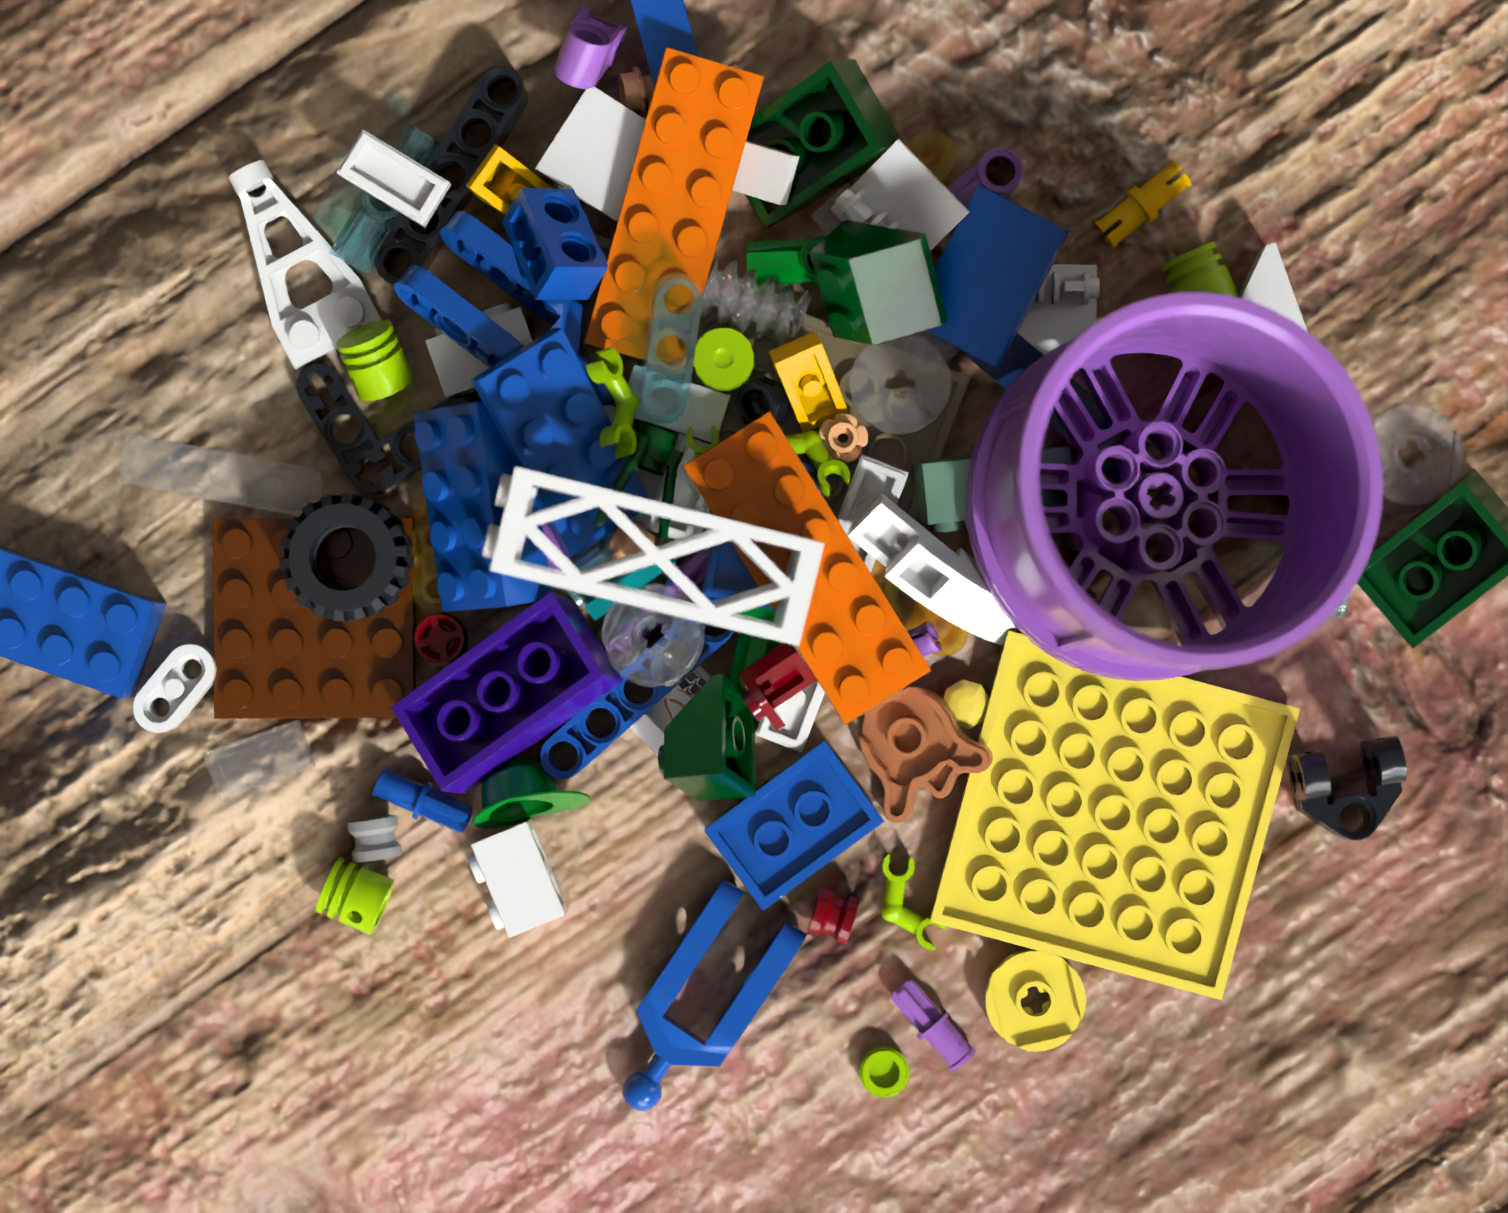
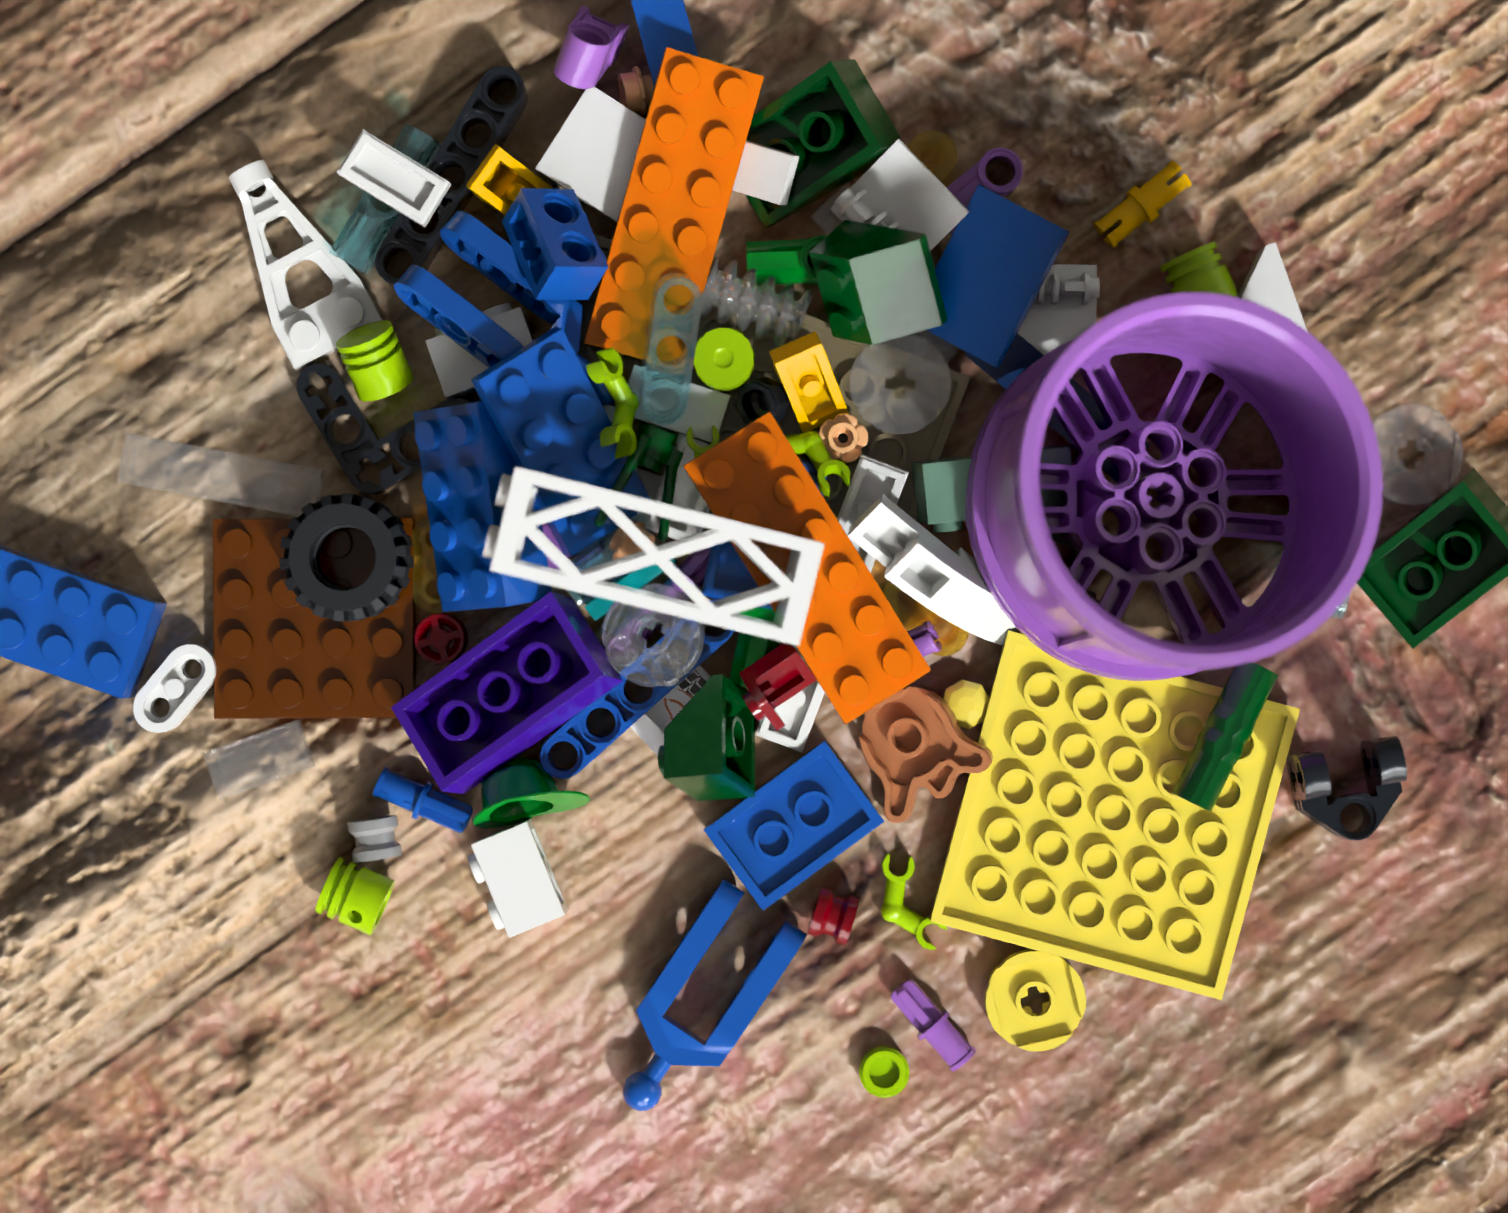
none -> dark green axle [1172,662,1278,812]

